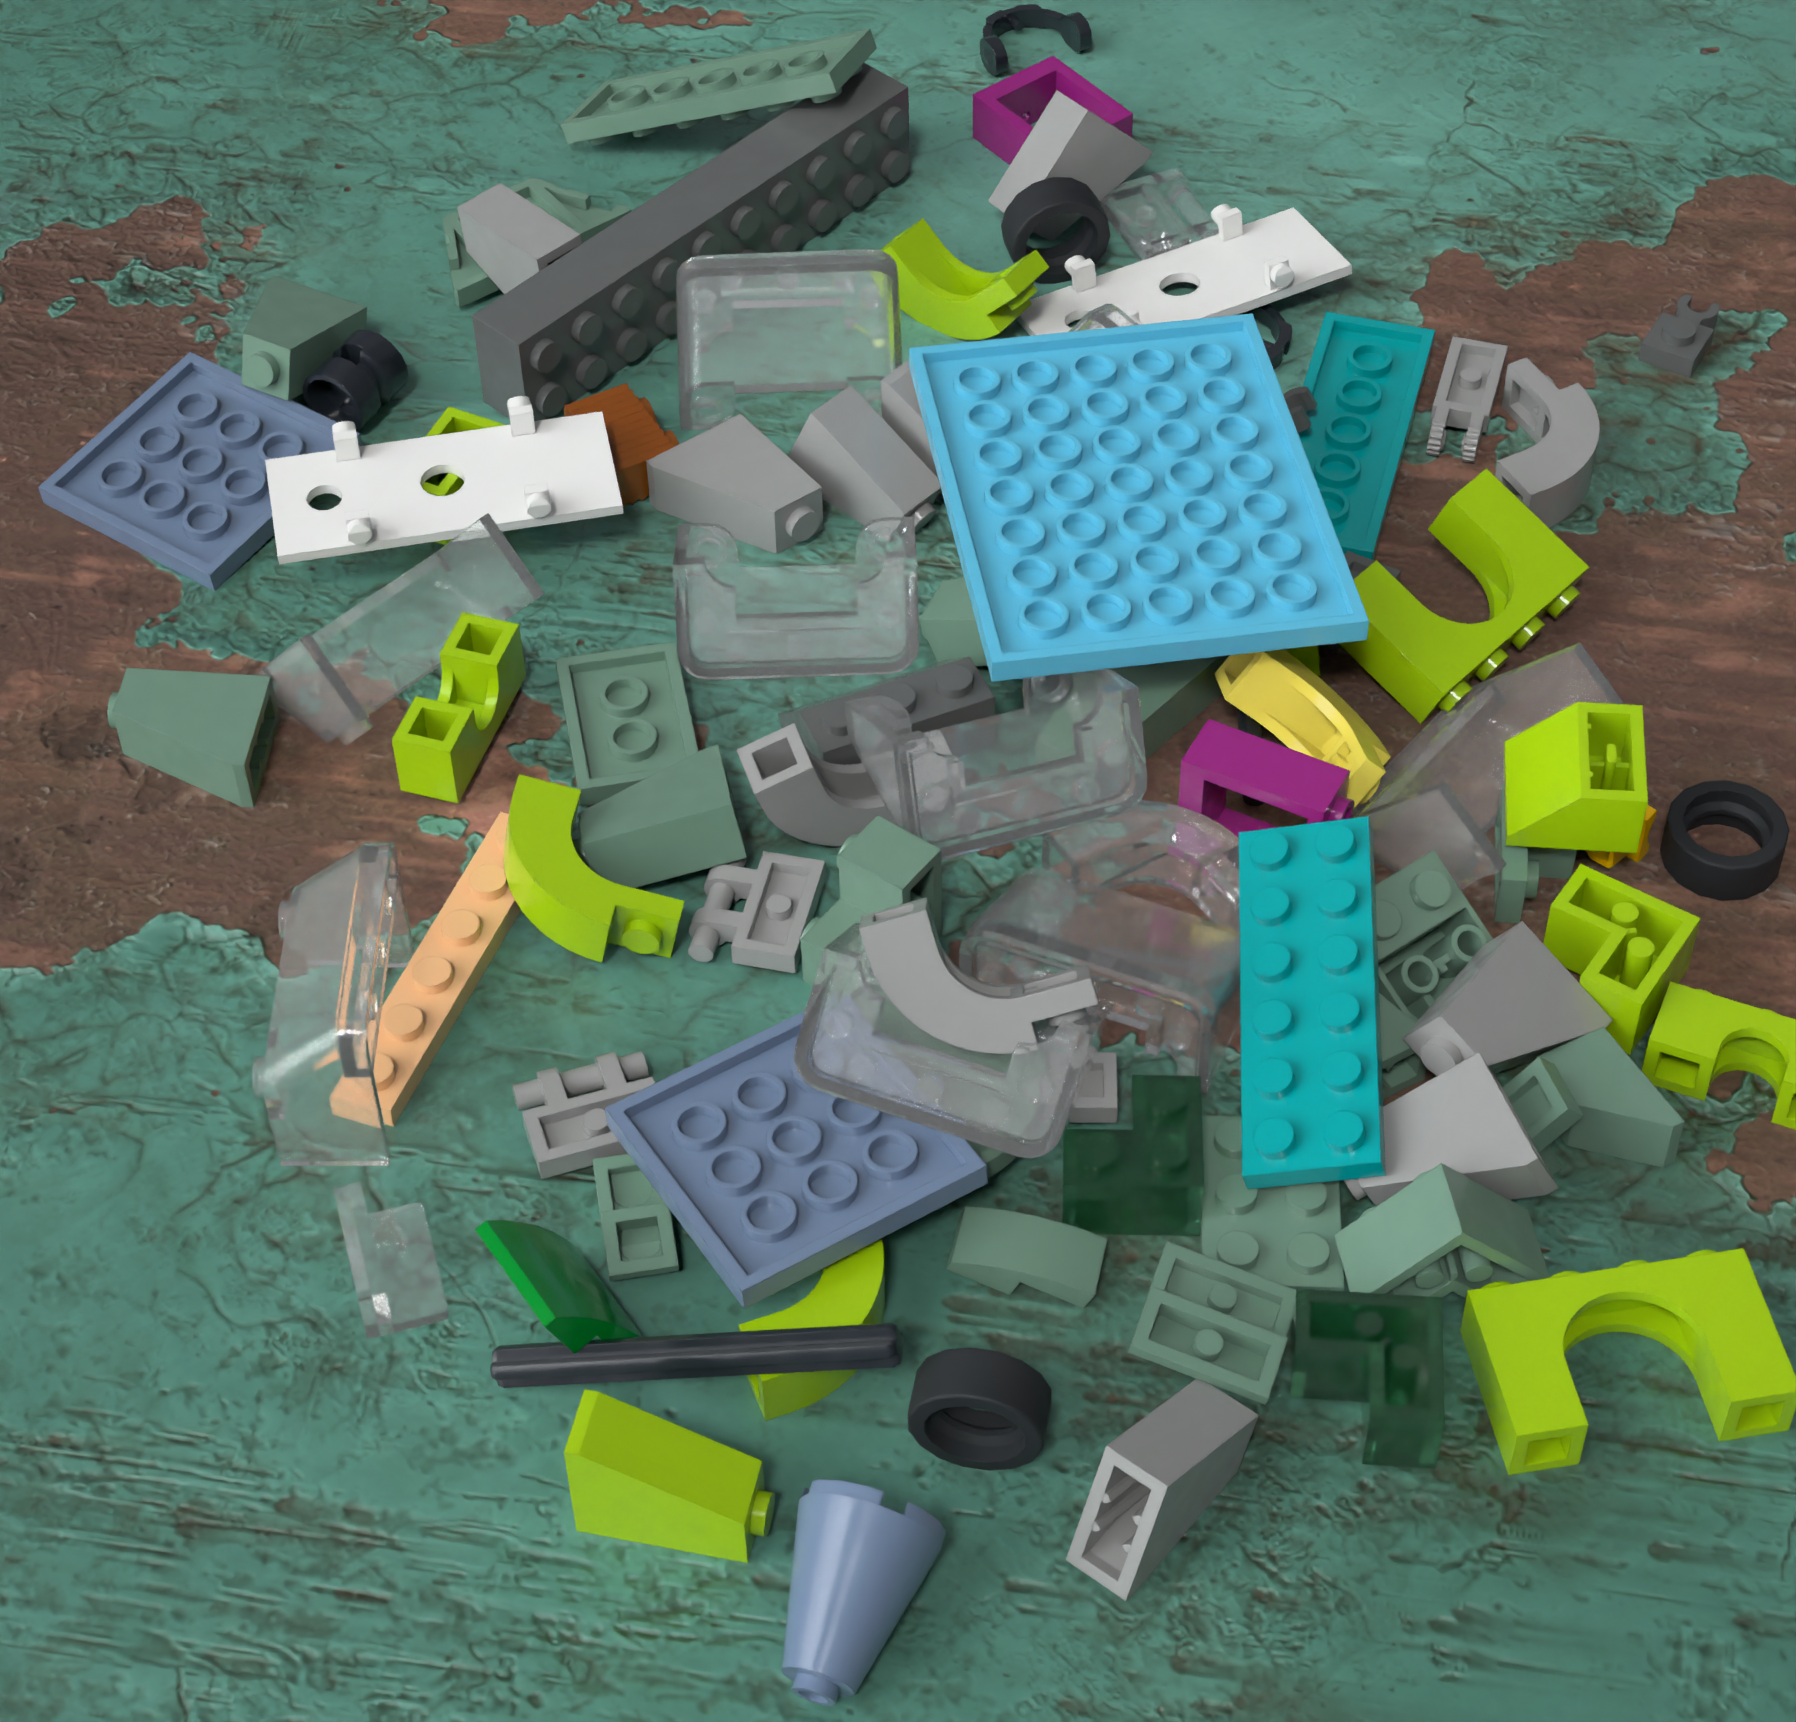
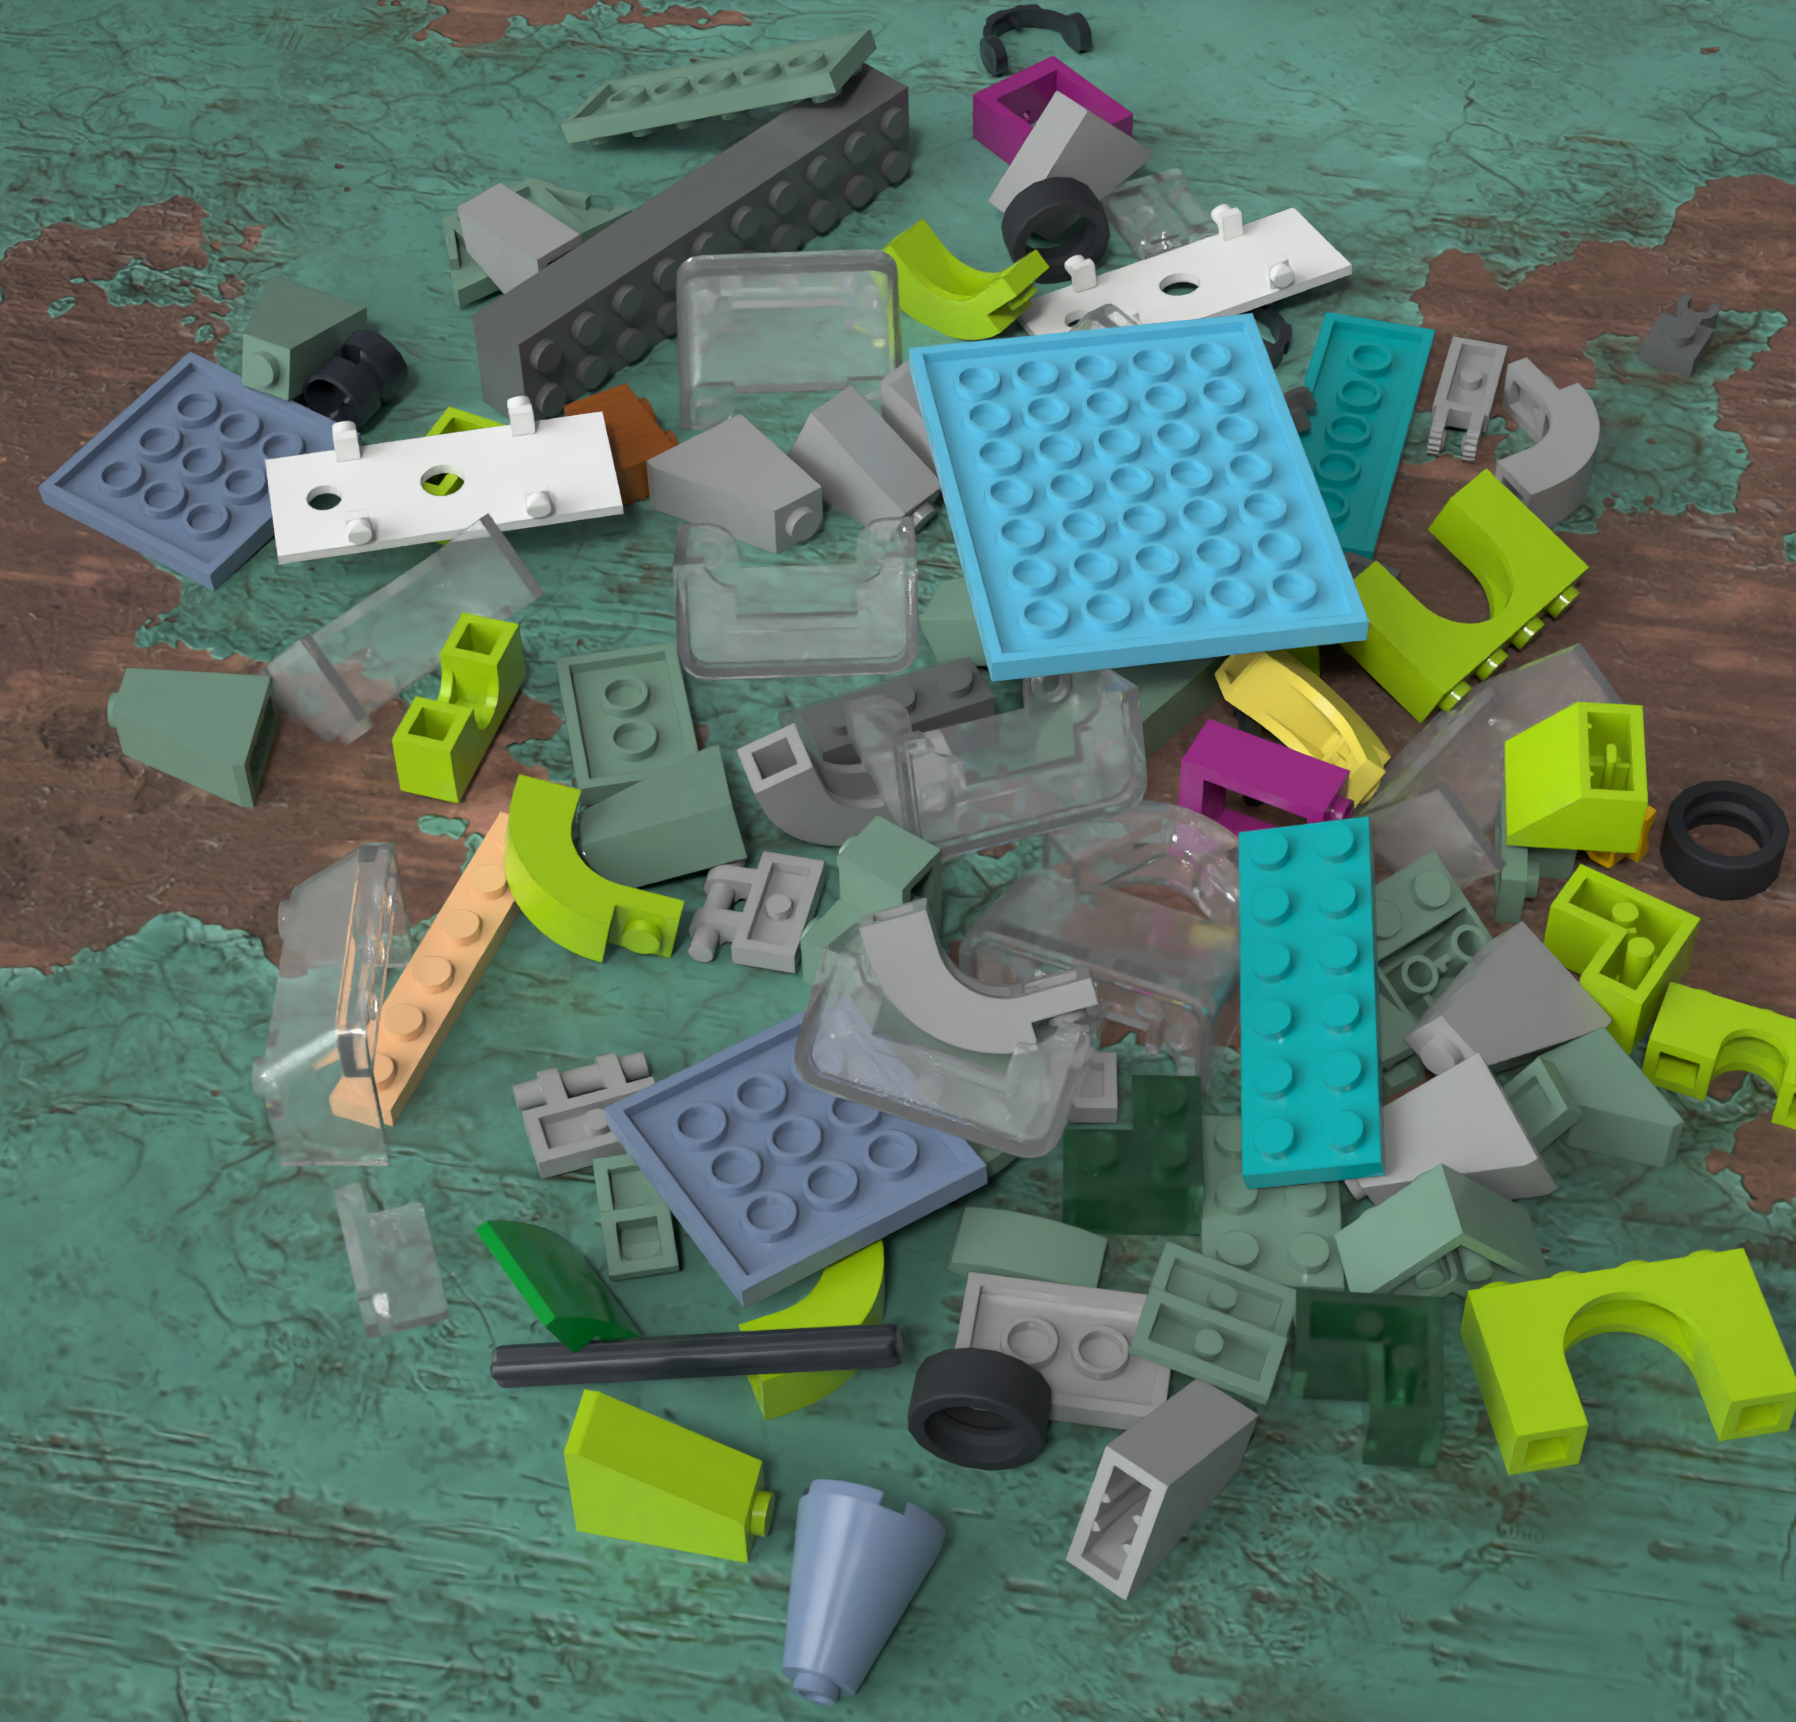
none -> light grey plate [955,1272,1171,1430]

